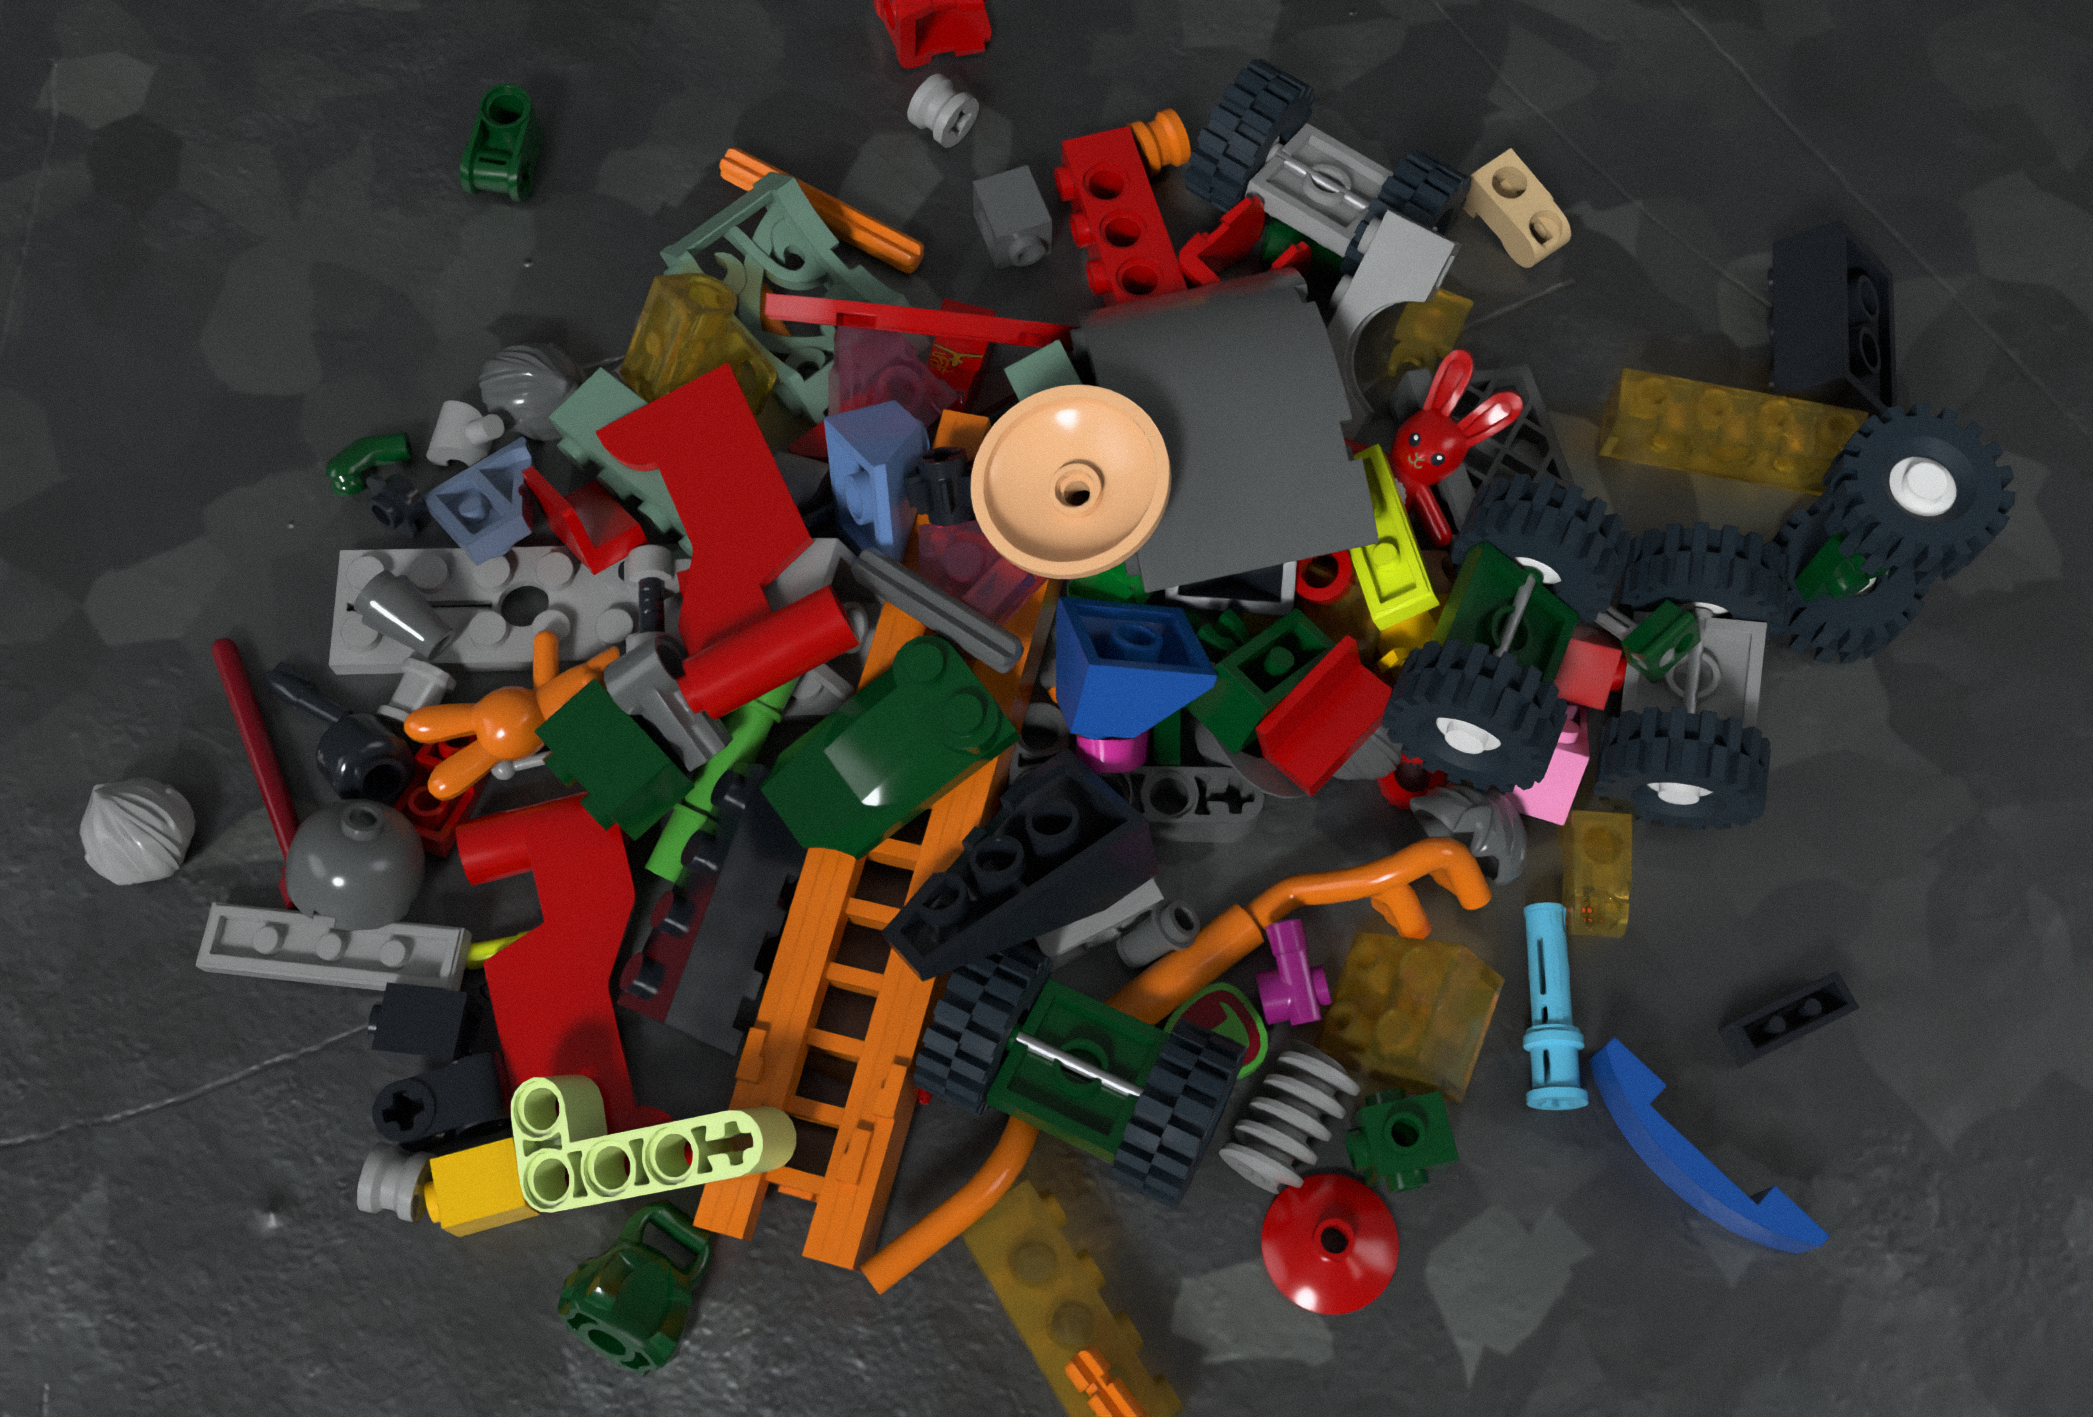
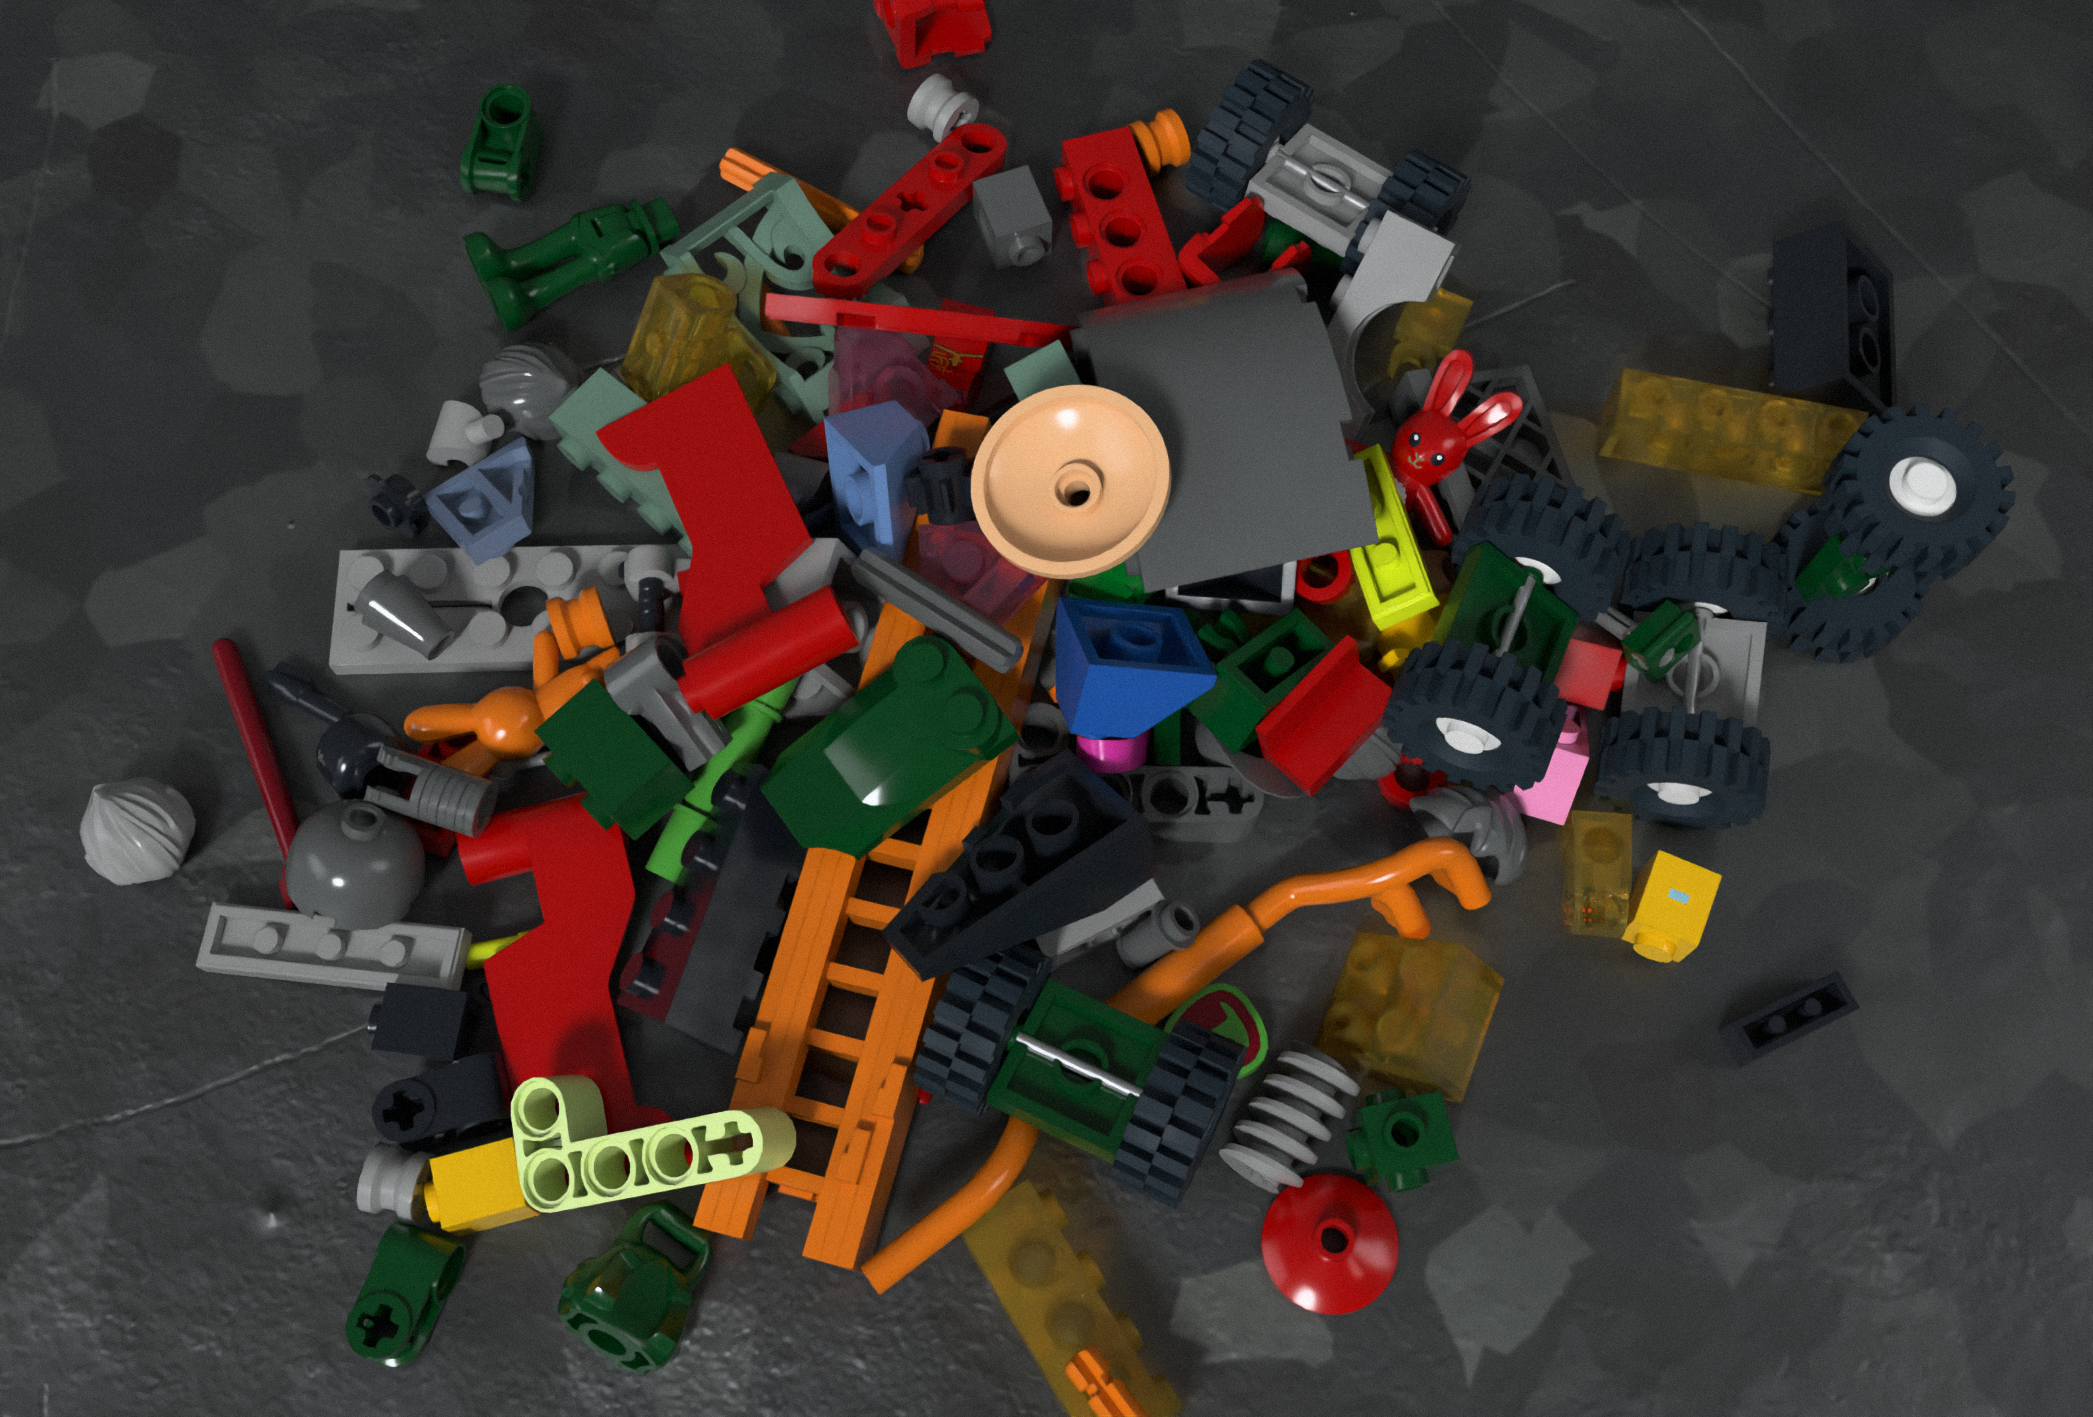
dark green arm [325,432,413,497] -> none
light grey bush [376,658,457,737] -> none
red panel [521,466,649,575] -> none
magenta plate [1256,919,1332,1027] -> none
tan leg [1463,148,1571,268] -> none
medium azure pin [1522,902,1589,1110] -> none
blue slope [1589,1037,1830,1254] -> none
none -> dark green piece [345,1220,466,1368]
none -> dark grey hinge [363,744,498,839]
none -> dark green piece [462,197,681,333]
none -> orange wheel [545,585,616,661]
none -> red piece [812,123,1007,301]
none -> yellow brick [1617,850,1722,963]

